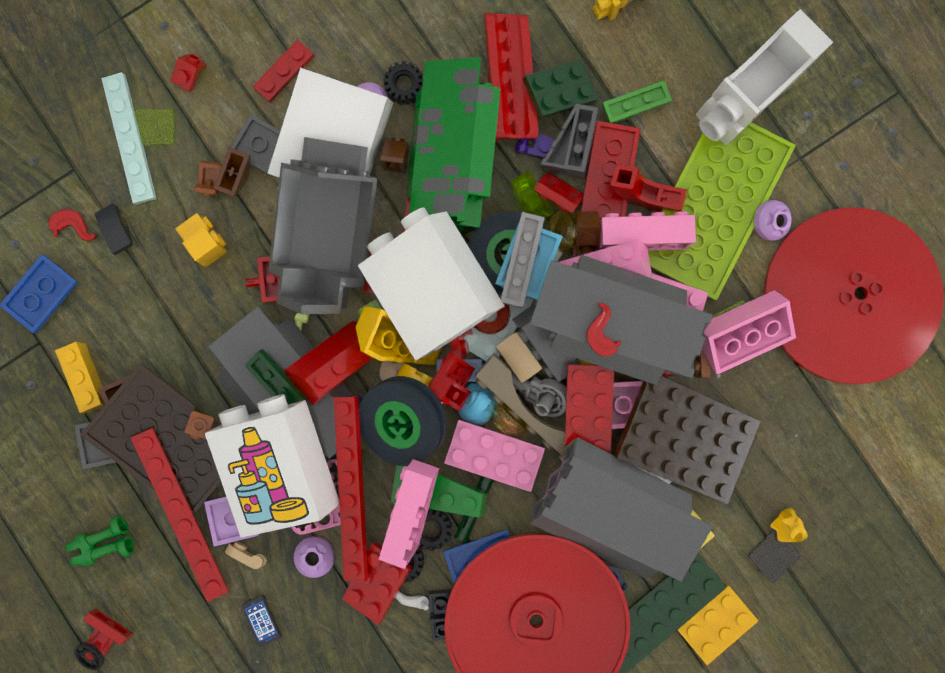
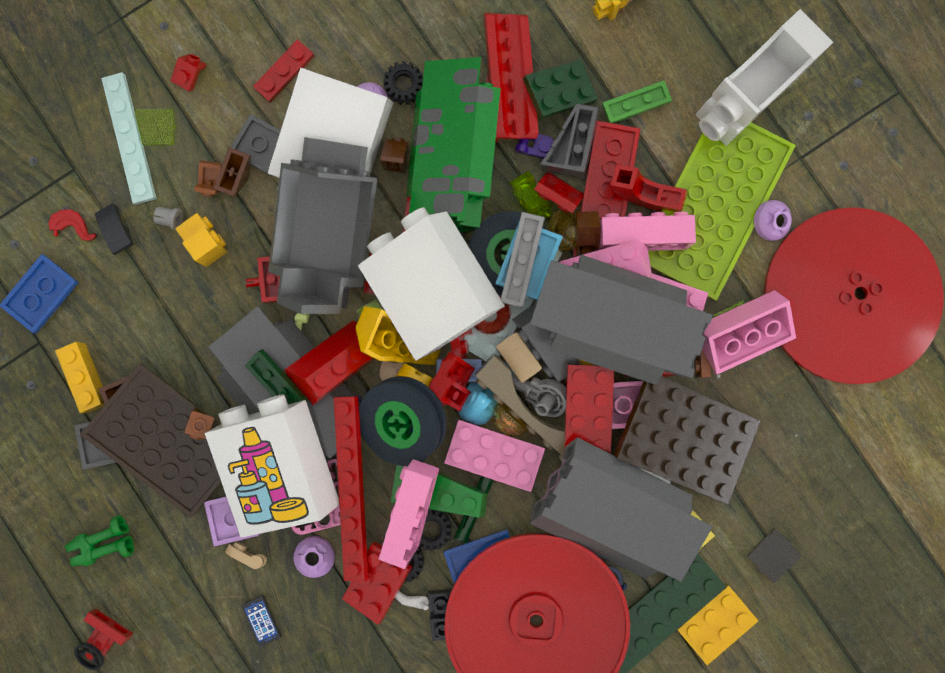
red plate [131,427,229,602] -> none
red piece [586,303,621,357] -> none
yellow piece [770,507,808,542] -> none
none -> light grey bush [153,207,183,230]

